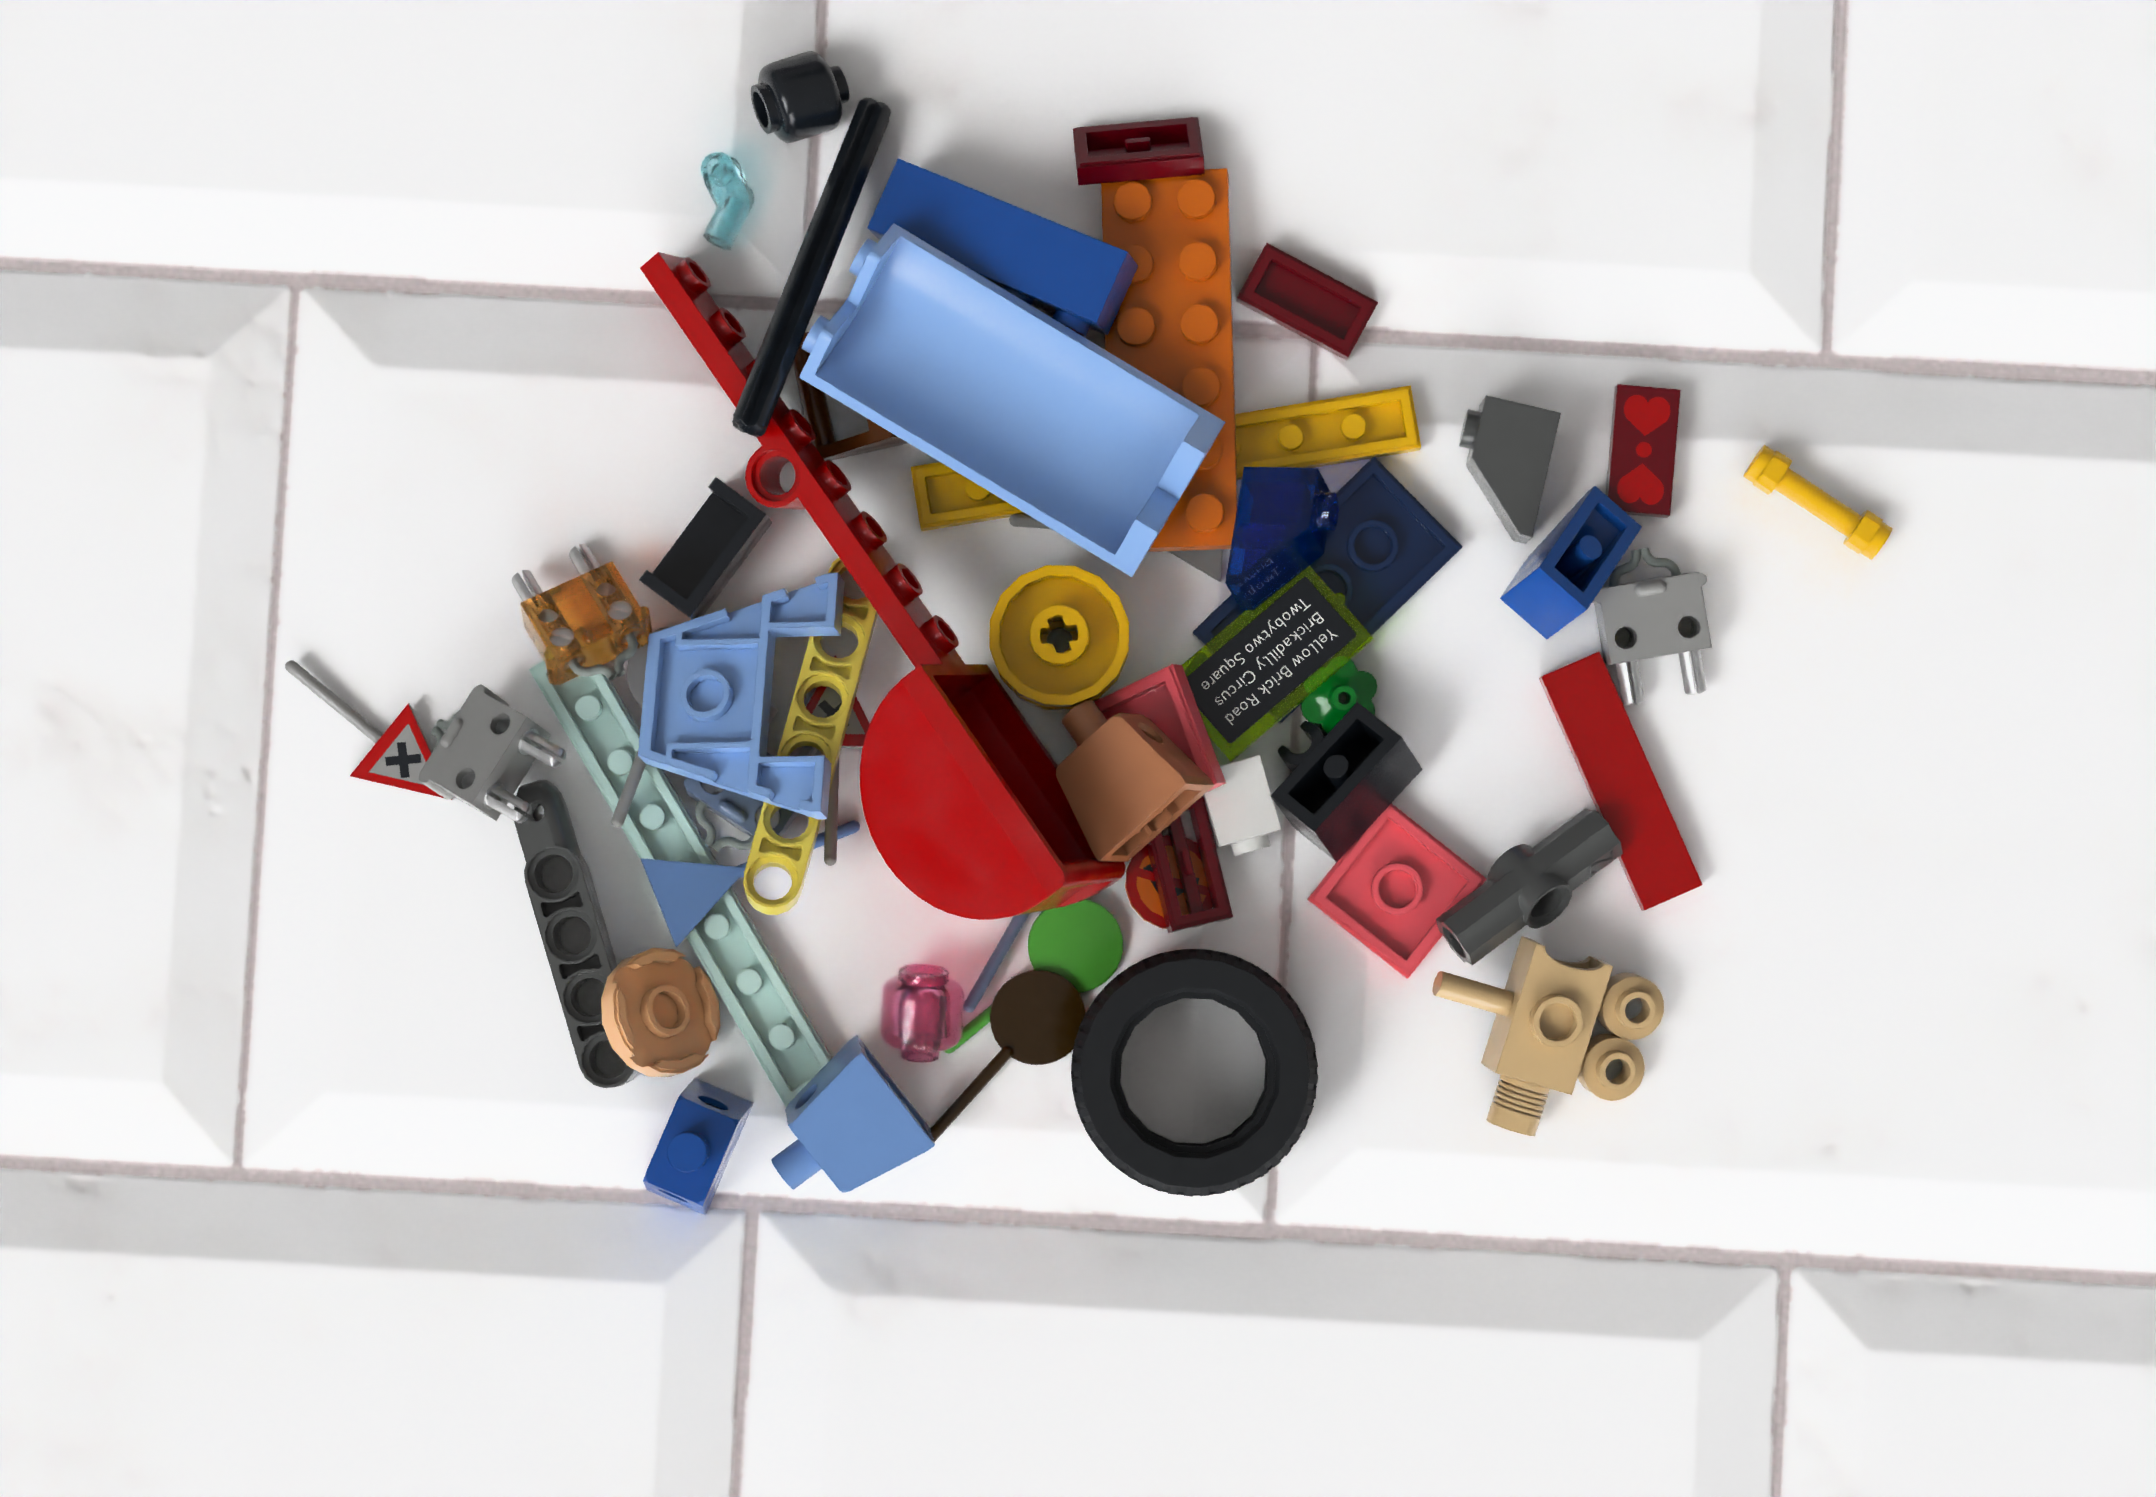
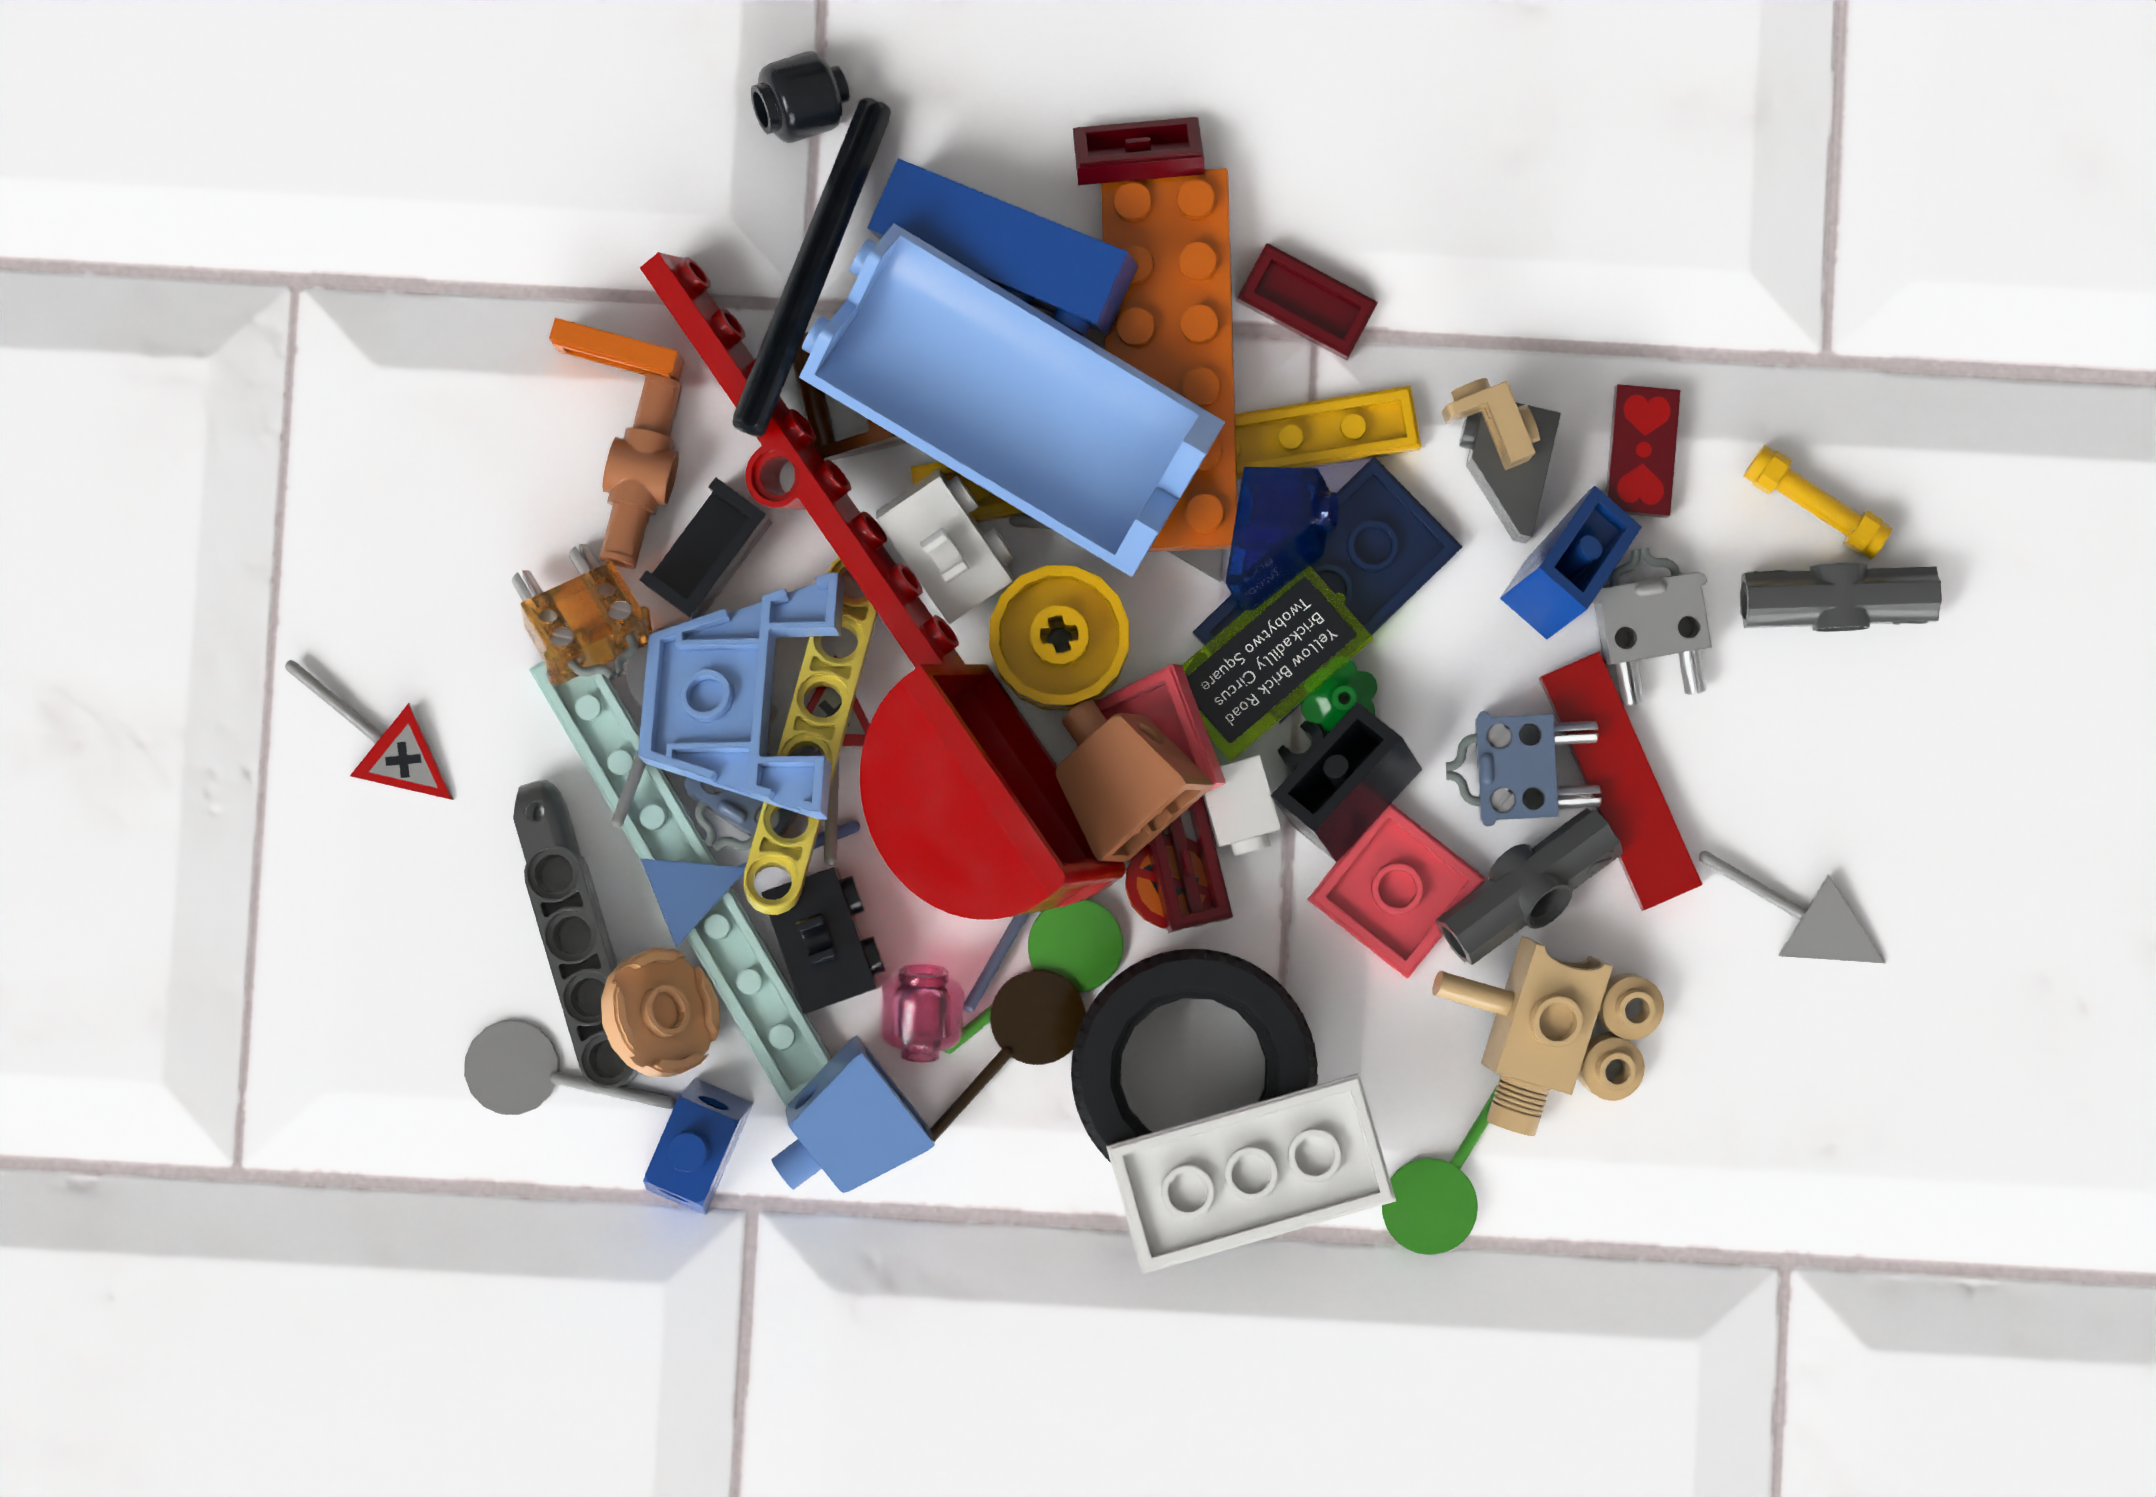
light grey piece [419,684,566,823] -> none
clear light blue arm [700,151,755,250] -> none
none -> light grey piece [464,1021,676,1115]
none -> orange tile [549,318,685,382]
none -> nougat pin [599,374,682,569]
none -> black brick [761,867,886,1014]
none -> white brick [876,468,1015,625]
none -> white tile [1106,1073,1396,1274]
none -> bright green piece [1382,1084,1499,1255]
none -> tan bracket [1441,378,1540,470]
none -> sand blue piece [1445,711,1602,827]
none -> light grey piece [1699,851,1886,964]
none -> dark grey piece [1740,563,1942,632]

